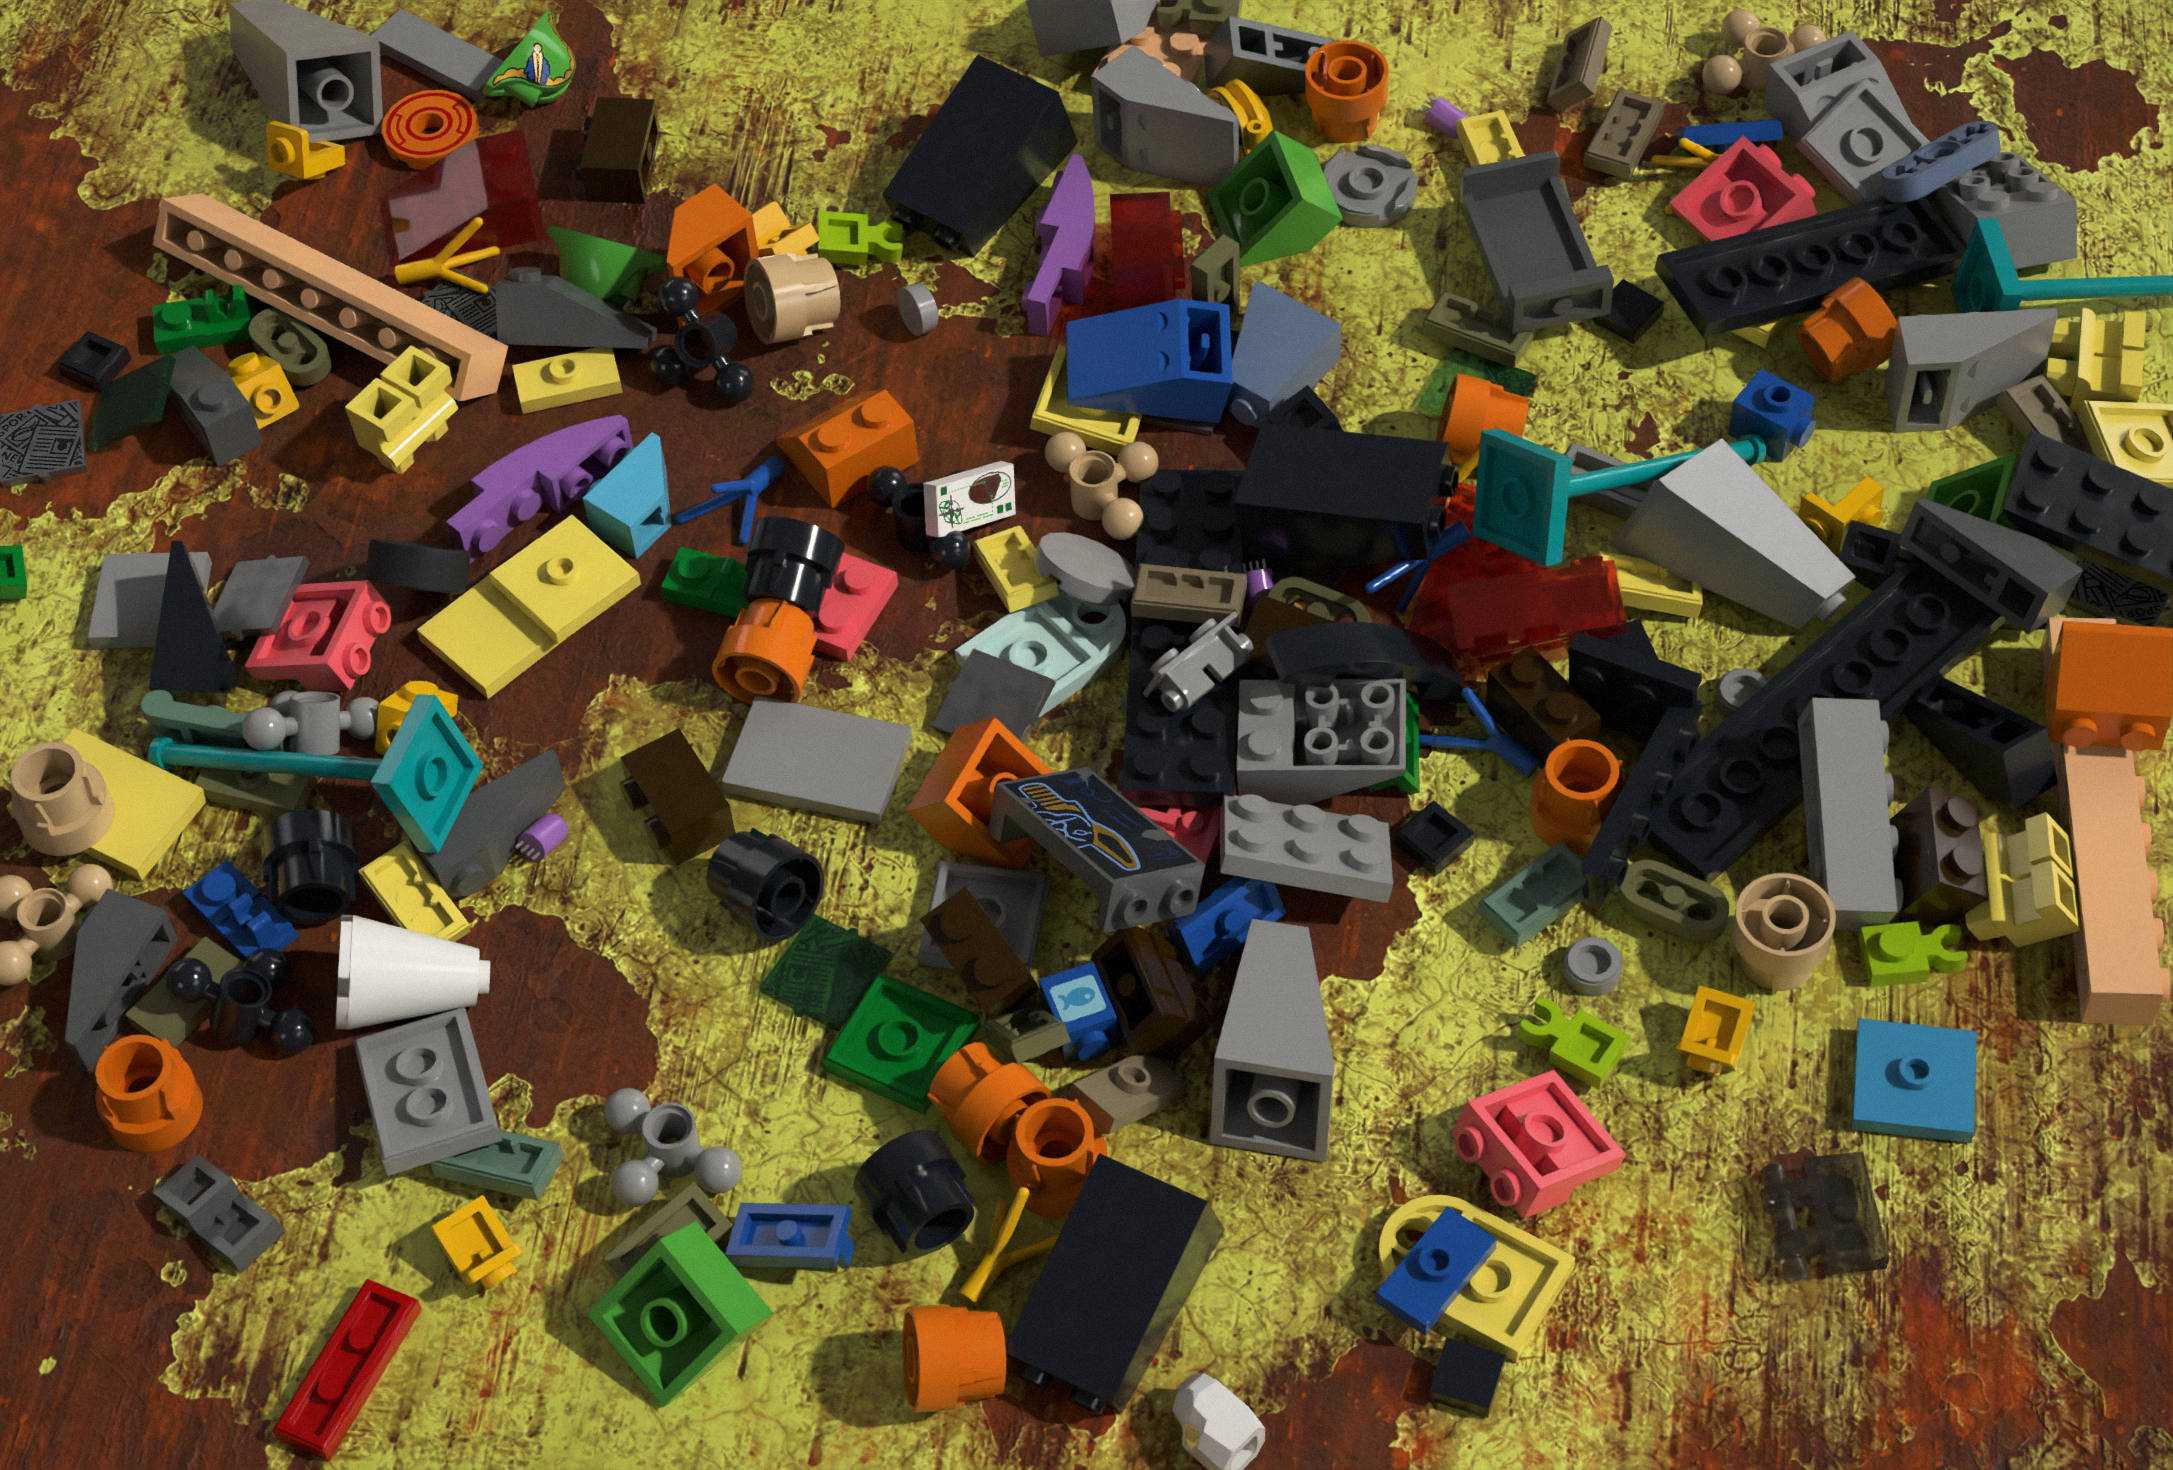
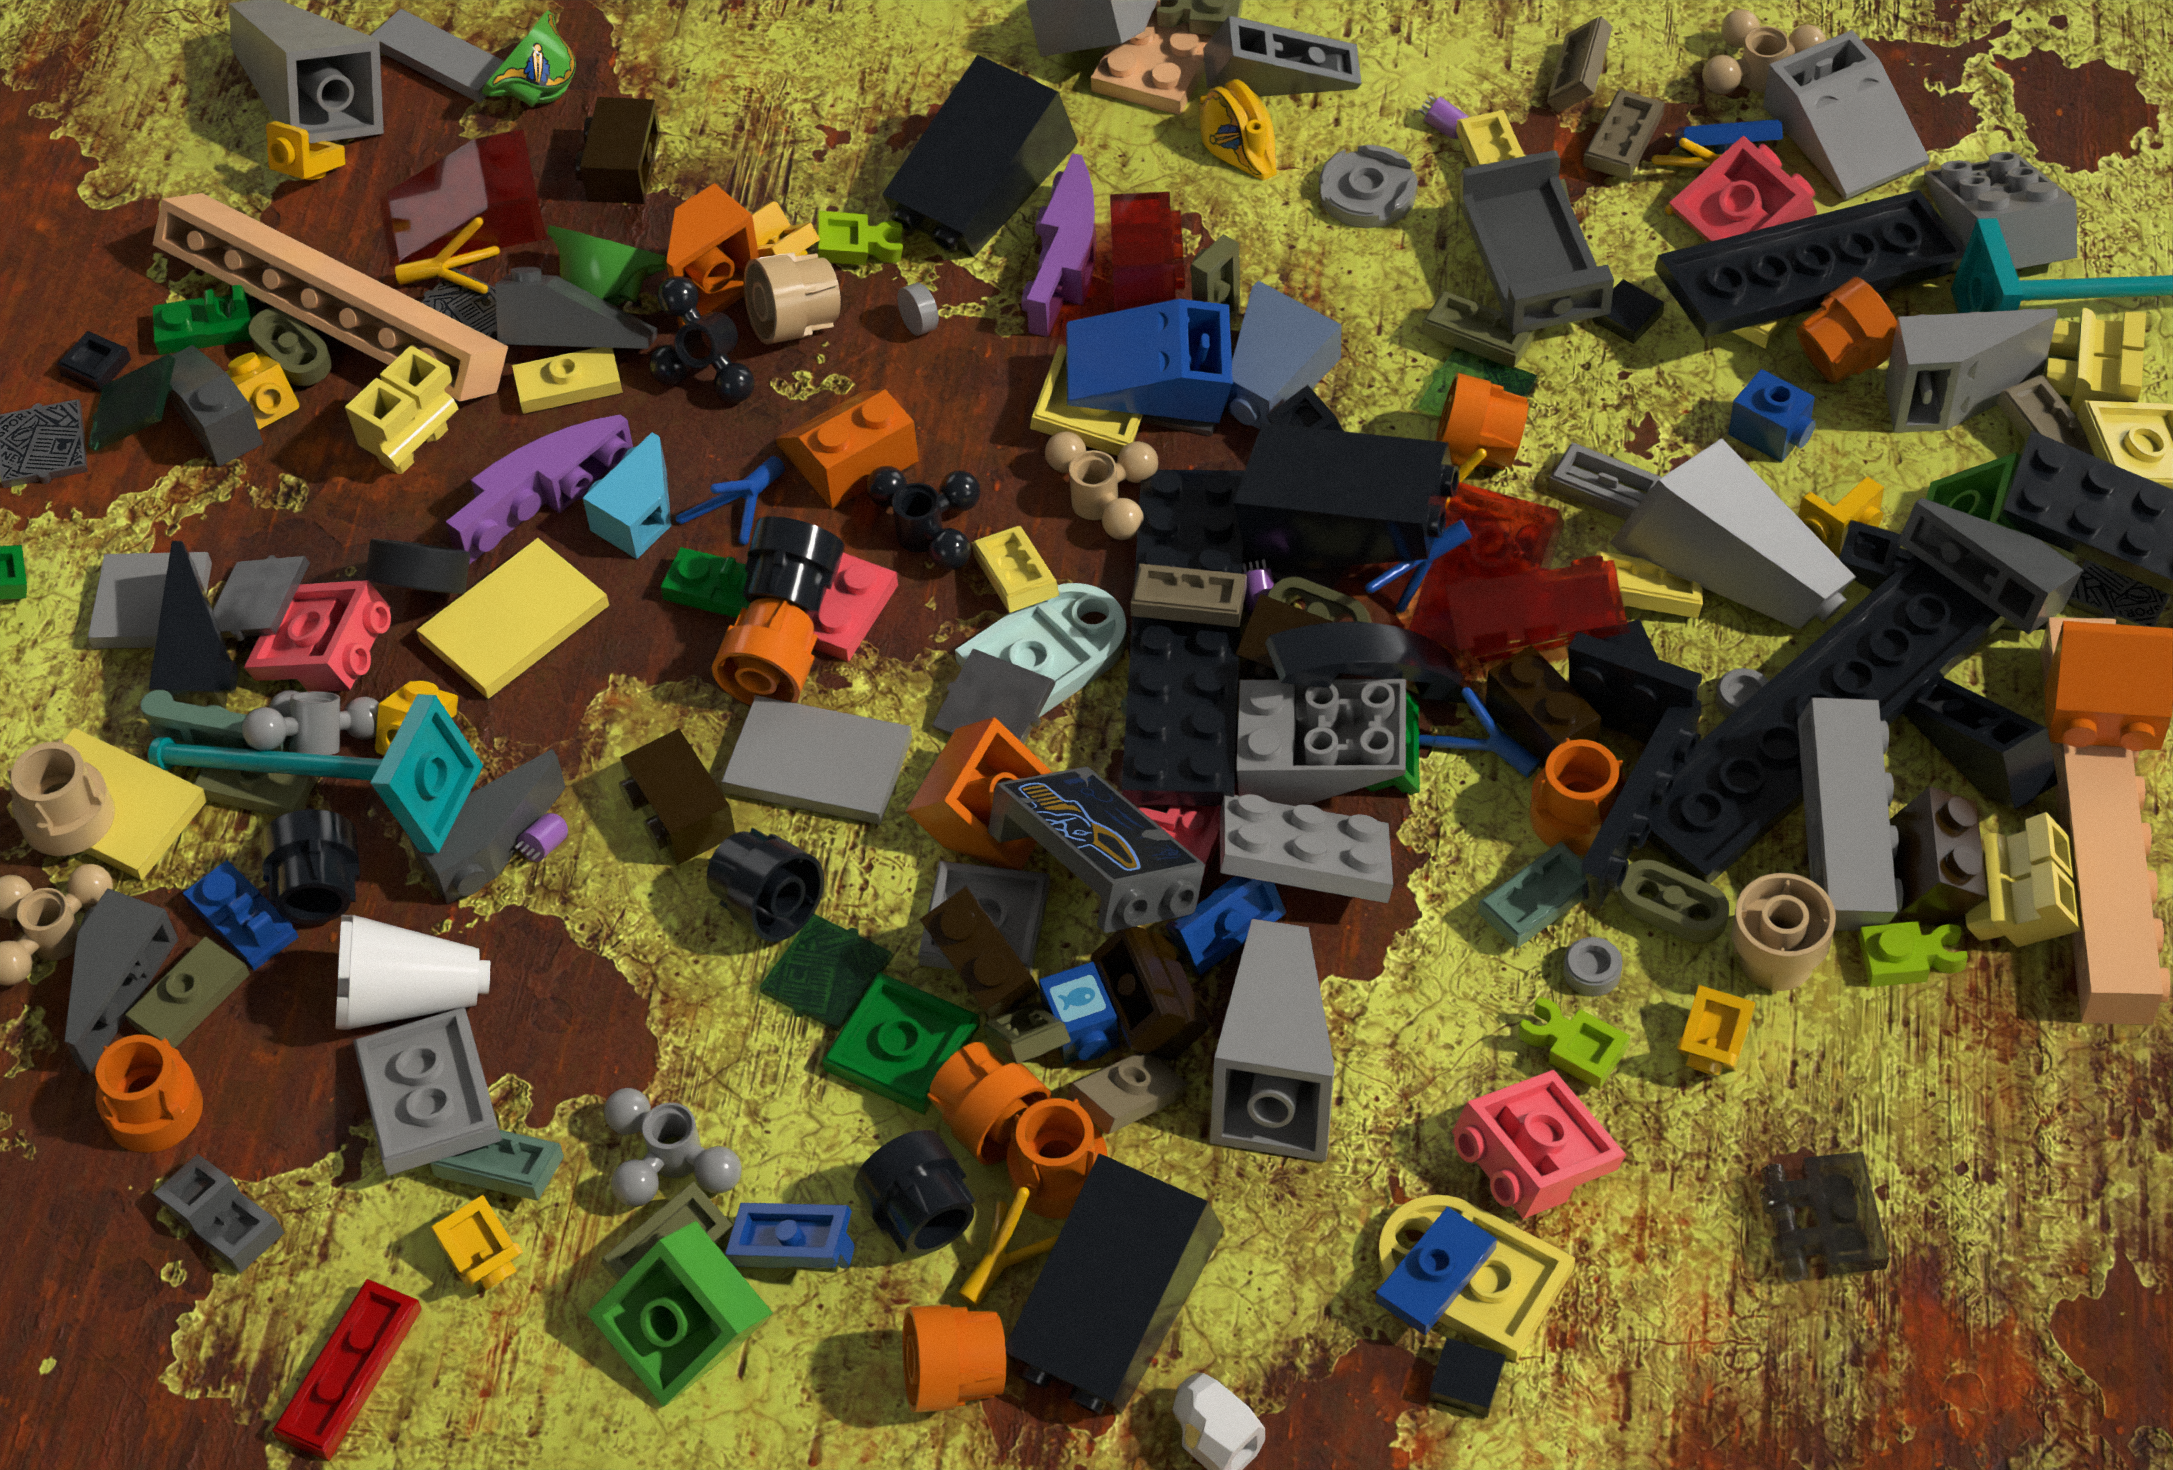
black piece [166,948,315,1054] -> none
light yellow plate [358,840,471,942] -> none
orange tile [381,90,480,170] -> none
light yellow plate [490,515,641,644] -> none
white tile [923,461,1016,538] -> none
light grey tile [1033,532,1135,606] -> none
light grey slope [1091,45,1239,187] -> none
light grey hinge [1143,611,1253,712] -> none
bright green slope [1207,129,1343,267] -> none
orange piece [1305,40,1389,143] -> none
black tile [1394,800,1474,876] -> none
teal tile [1472,428,1766,566] -> none
light grey tile [1795,76,1930,206] -> none
dark azure plate [1851,1018,1977,1143] -> none
sand blue beam [1882,121,2001,202] -> none

